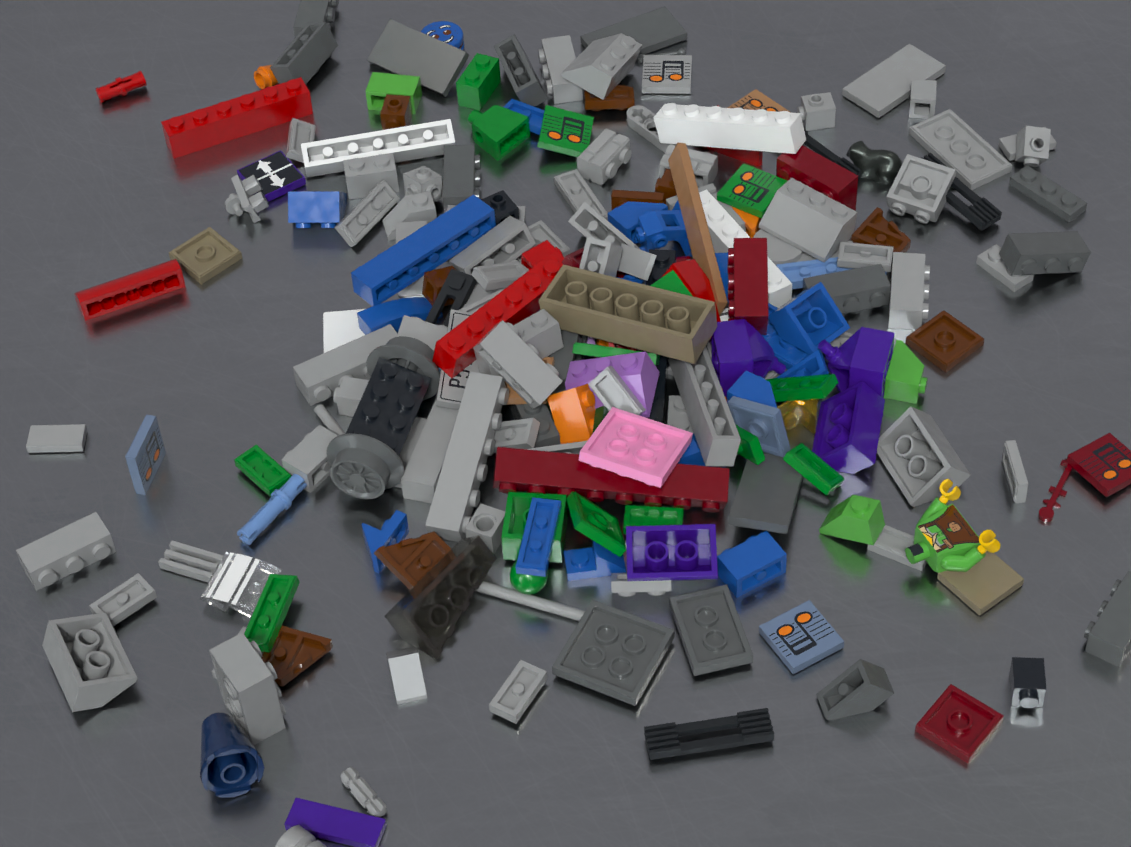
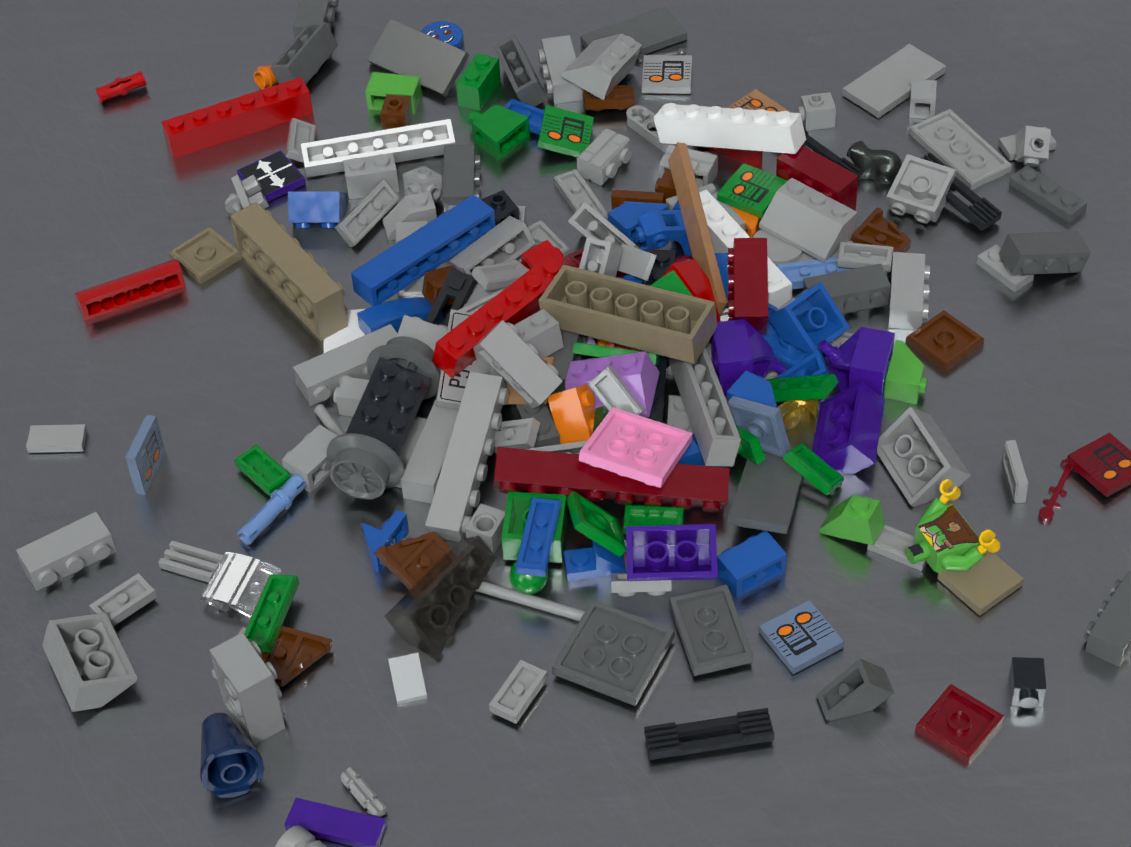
none -> dark tan brick [230,202,348,341]

